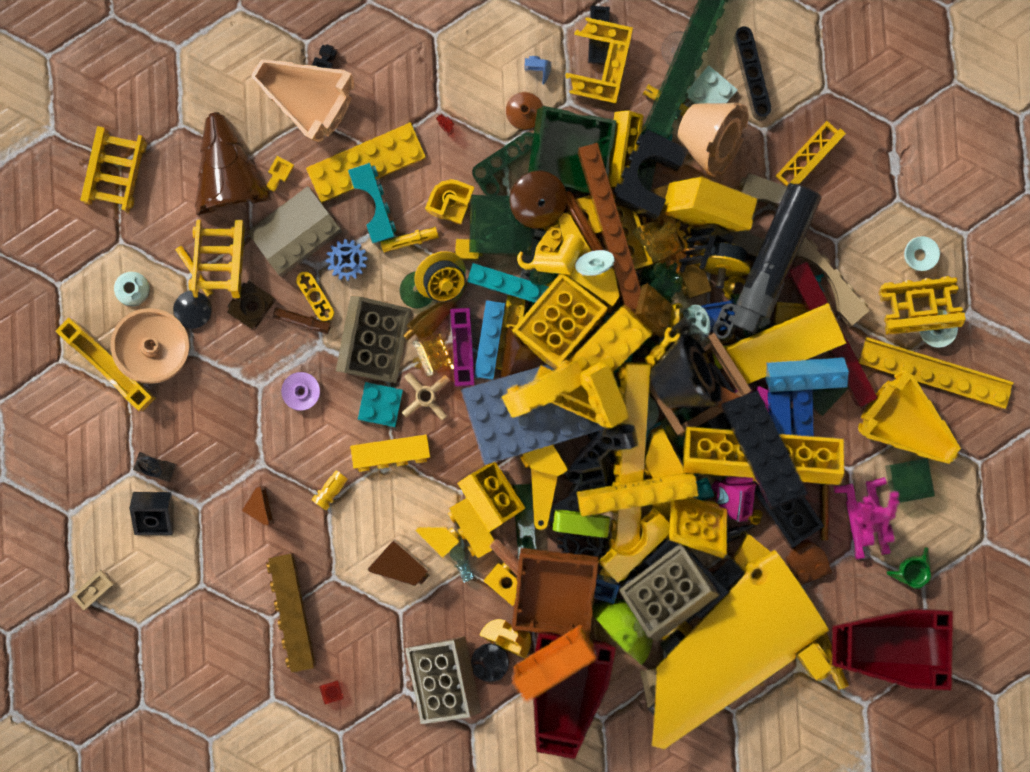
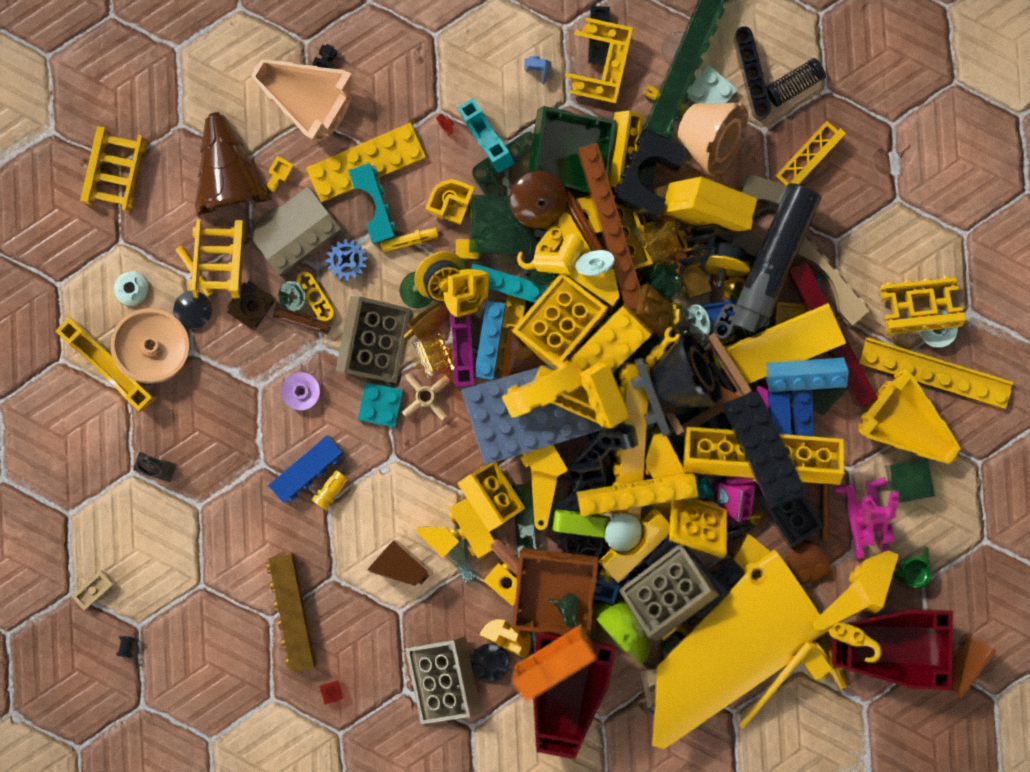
black slope [129,492,174,535] -> none
dark orange slope [242,486,274,525] -> none
yellow brick [350,434,431,472] -> none
dark orange dish [506,92,543,130] -> none
light aqua piece [904,236,940,271] -> none
none -> black bush [116,636,137,658]
none -> blue brick [268,435,344,503]
none -> clear green gear [278,281,307,311]
none -> yellow brick [443,269,489,317]
none -> teal arch [457,98,515,173]
none -> clear green animal [549,592,581,627]
none -> light aqua dish [605,513,642,552]
none -> dark grey hinge [630,358,670,436]
none -> yellow piece [738,641,813,729]
none -> black piece [766,57,826,107]
none -> yellow slope [813,550,899,663]
none -> dark orange slope [949,633,997,698]

